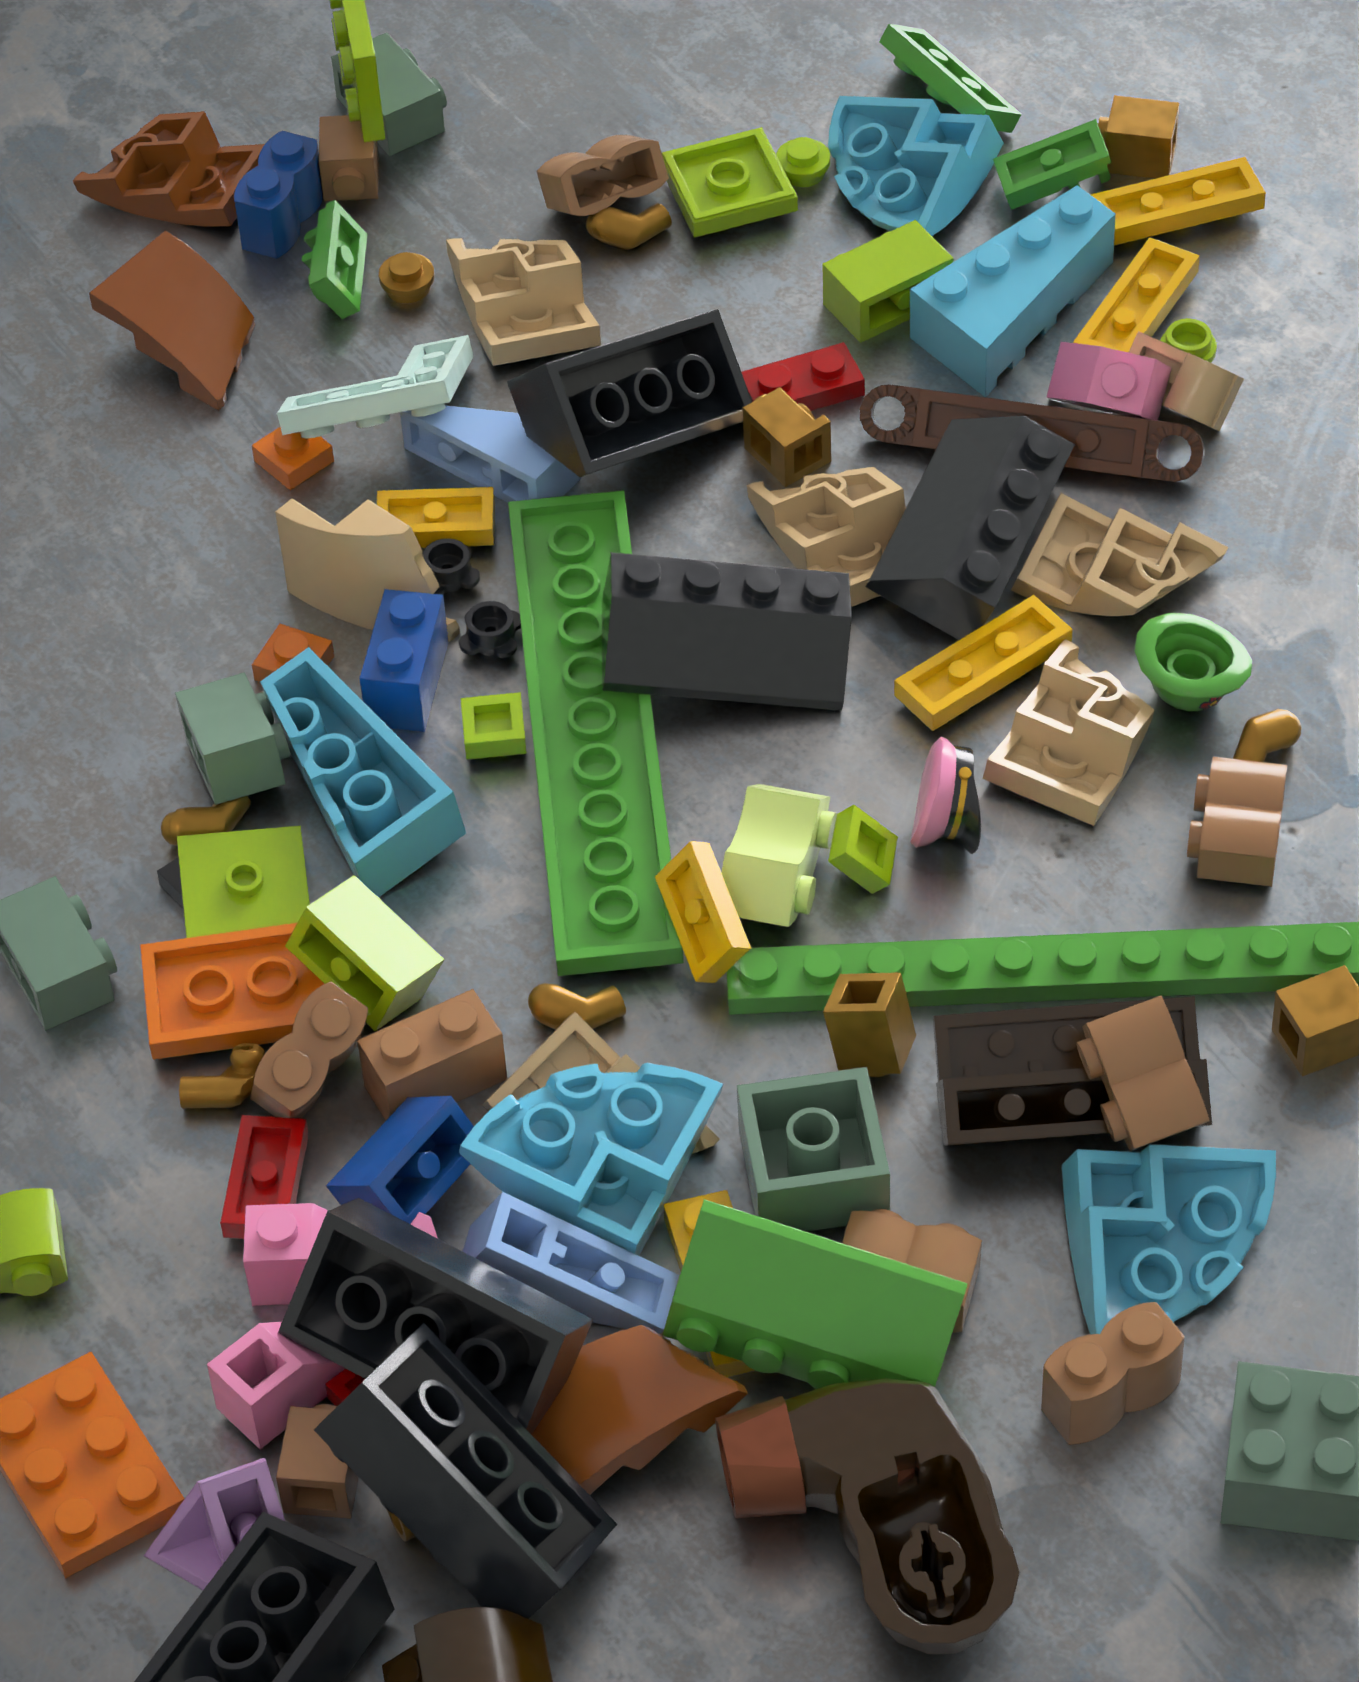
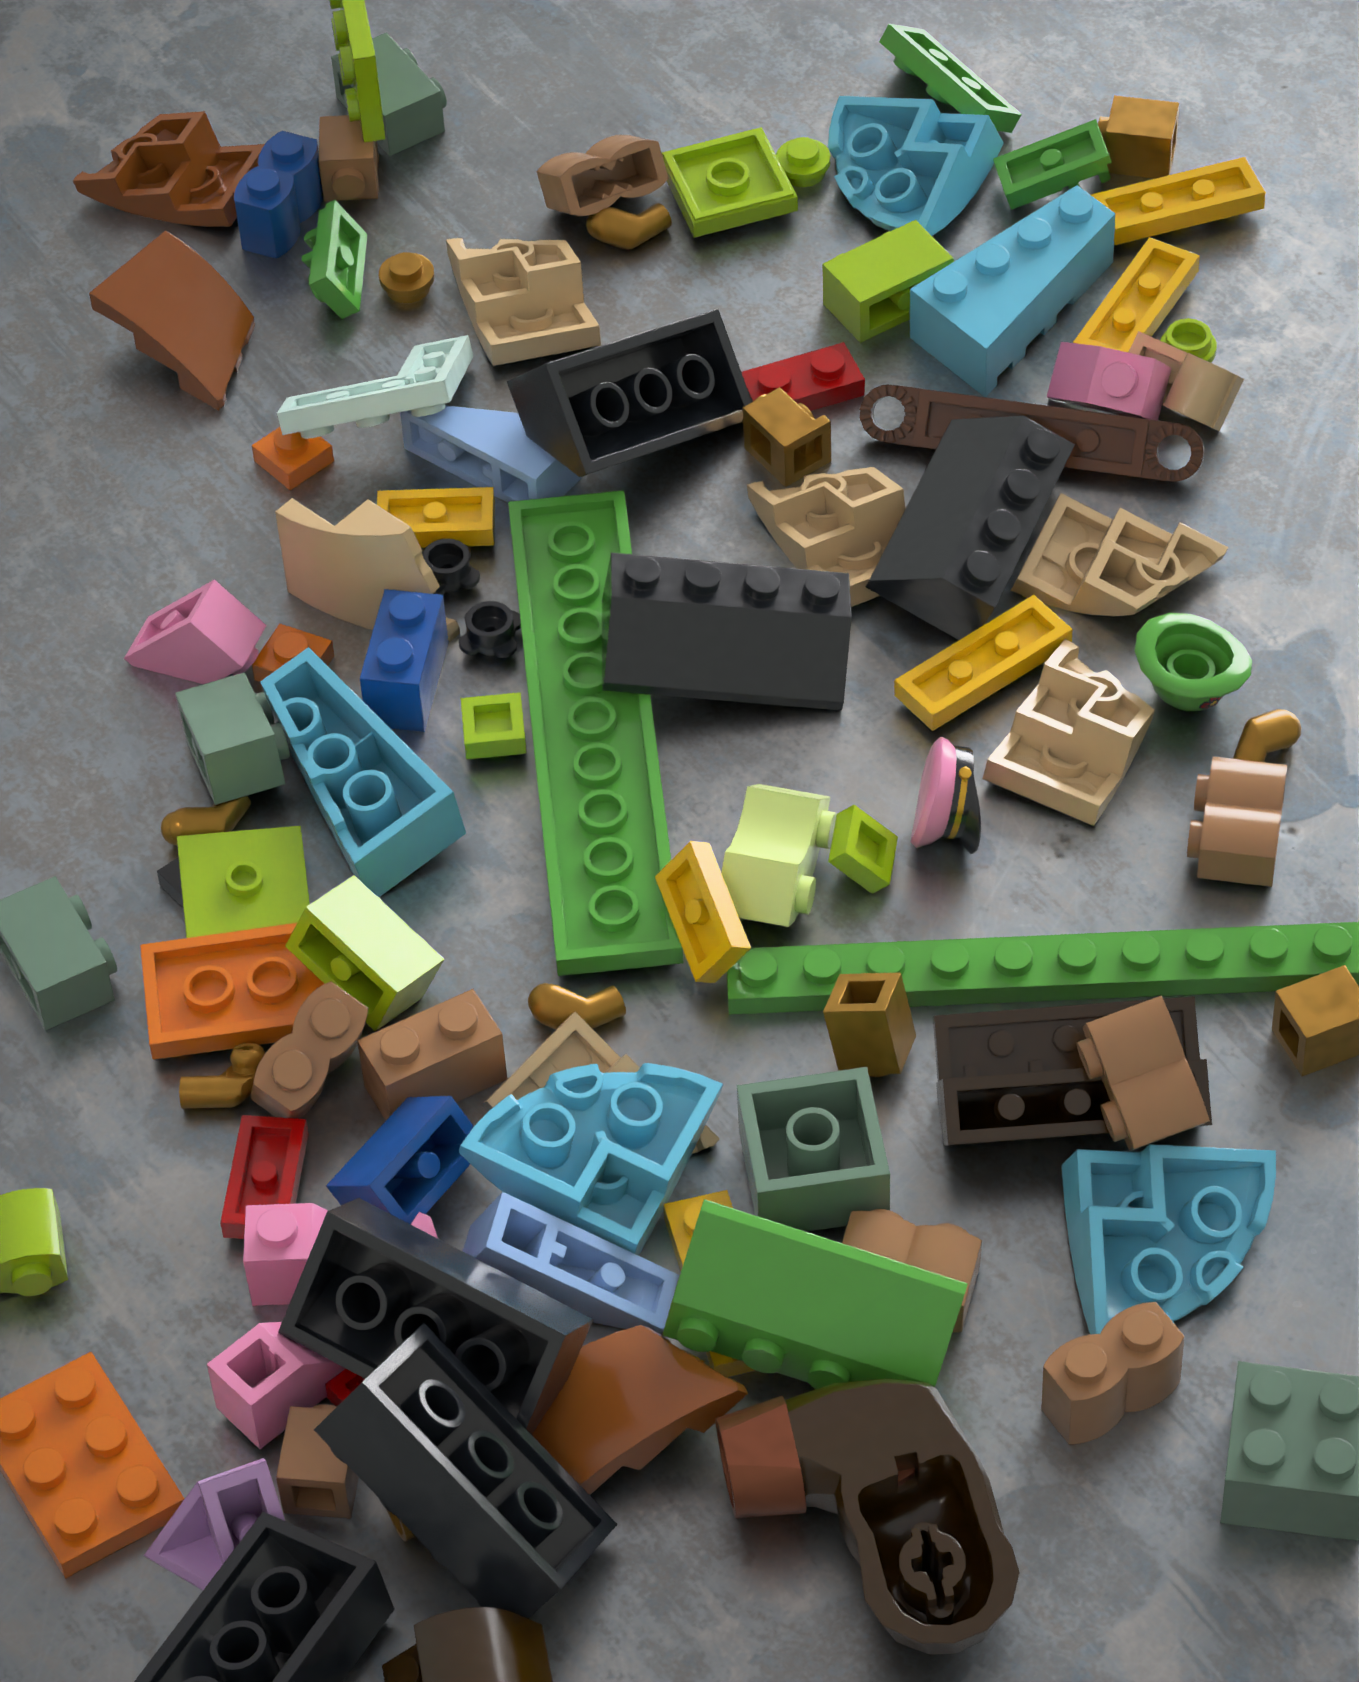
none -> bright pink slope [124,580,267,684]

